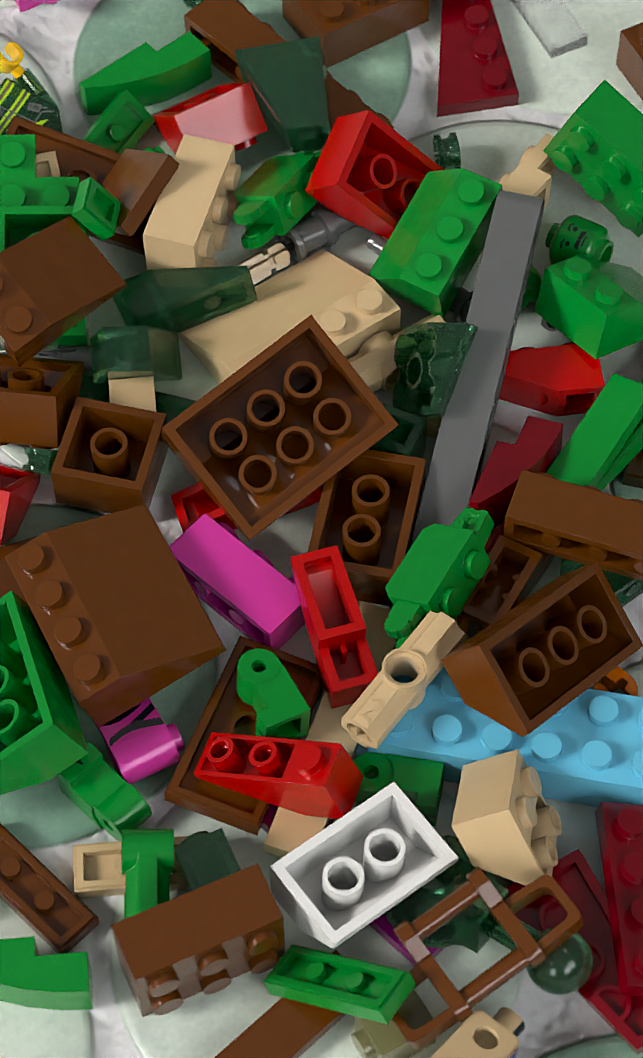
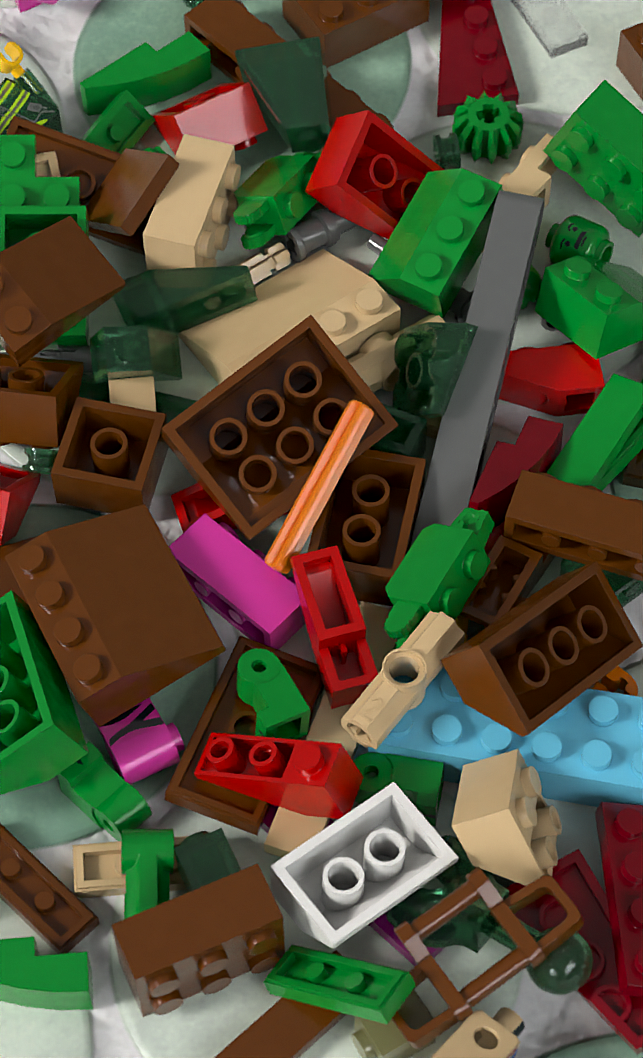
green tile [72,176,121,241] -> none
none -> orange axle [265,400,374,574]
none -> green gear [452,91,524,165]

